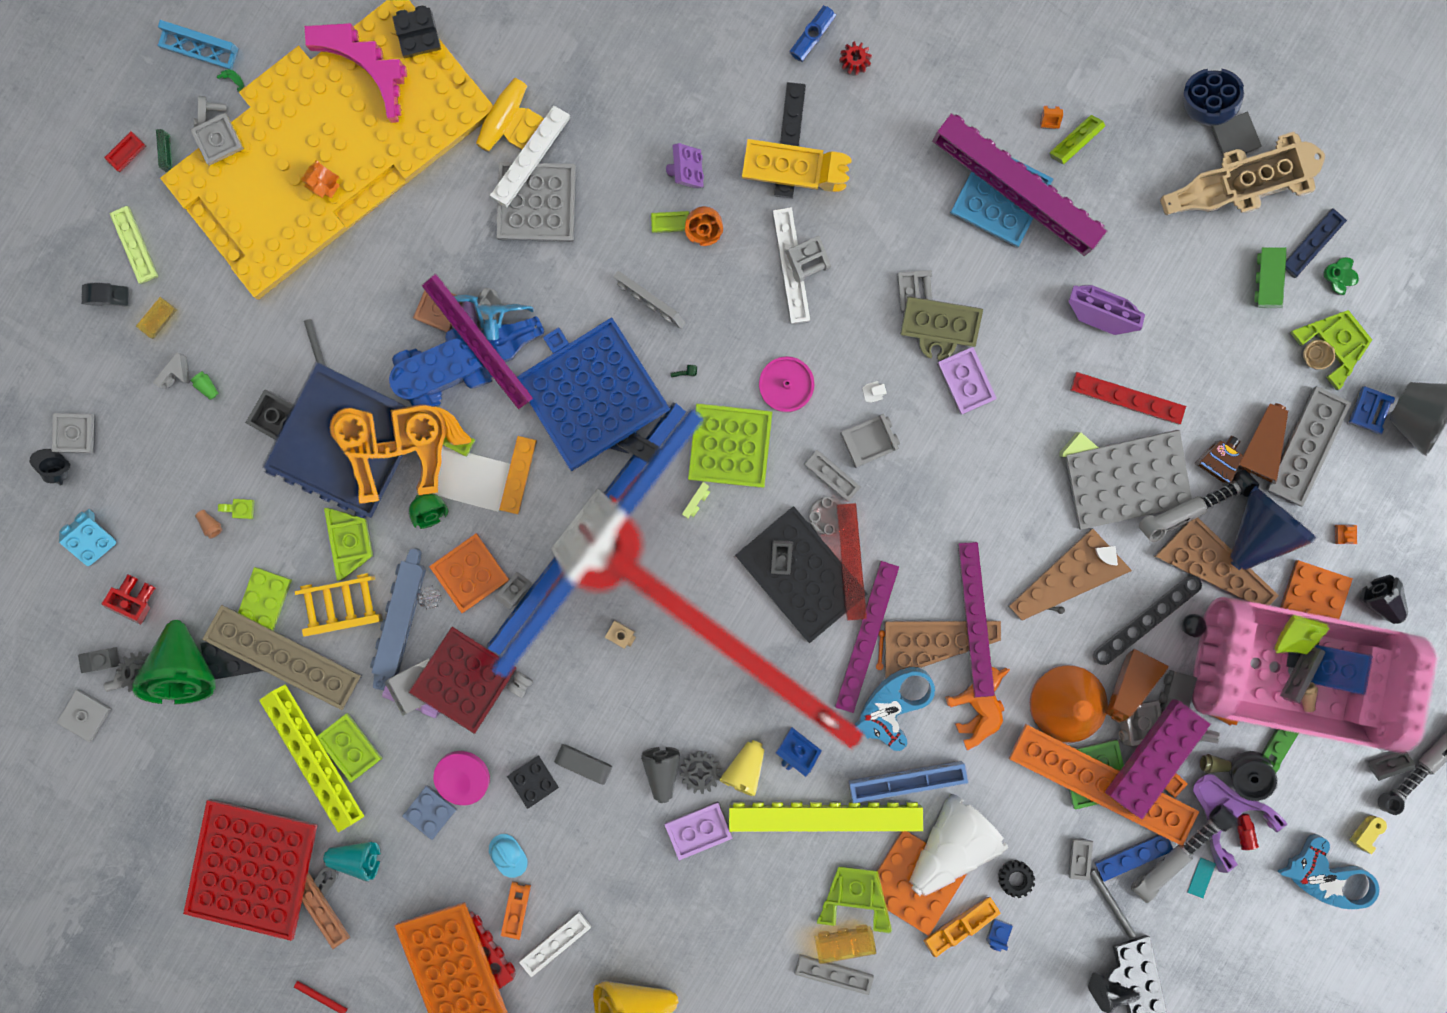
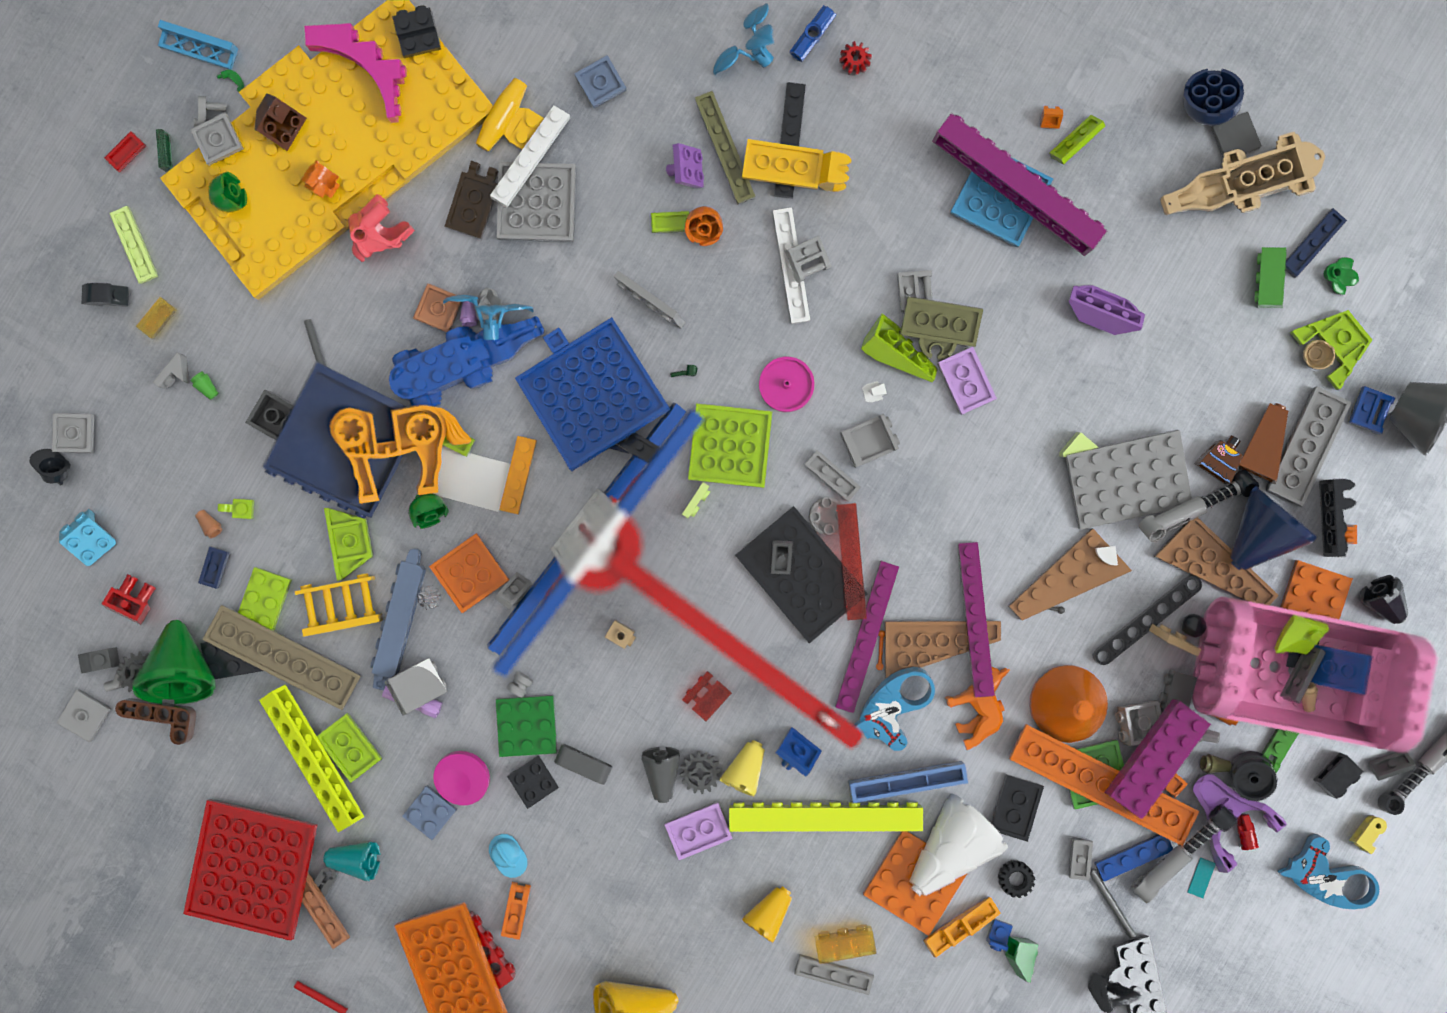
dark red plate [408,627,517,734] -> none
magenta plate [421,274,533,410] -> none
white plate [519,911,591,977] -> none
lime wing [817,866,892,933] -> none
red plate [1070,372,1187,425] -> none
dark orange slope [1105,649,1169,722] -> none
none -> reddish brown beam [115,698,196,745]
none -> dark blue plate [198,546,230,589]
none -> green cylinder [208,172,247,213]
none -> reddish brown slope [254,93,307,151]
none -> coral helmet [348,194,415,262]
none -> dark brown tile [444,161,498,239]
none -> green plate [496,695,557,757]
none -> sand blue plate [575,55,627,108]
none -> clear red plate [682,671,732,721]
none -> olive plate [695,91,755,205]
none -> dark azure plant [713,3,774,76]
none -> yellow cone [742,886,792,943]
none -> lime wedge [861,314,938,382]
none -> black plate [991,774,1044,842]
none -> slope [1005,936,1039,983]
none -> tan plate [1149,624,1201,656]
none -> black brick [1313,753,1364,799]
none -> black hinge [1319,479,1357,557]

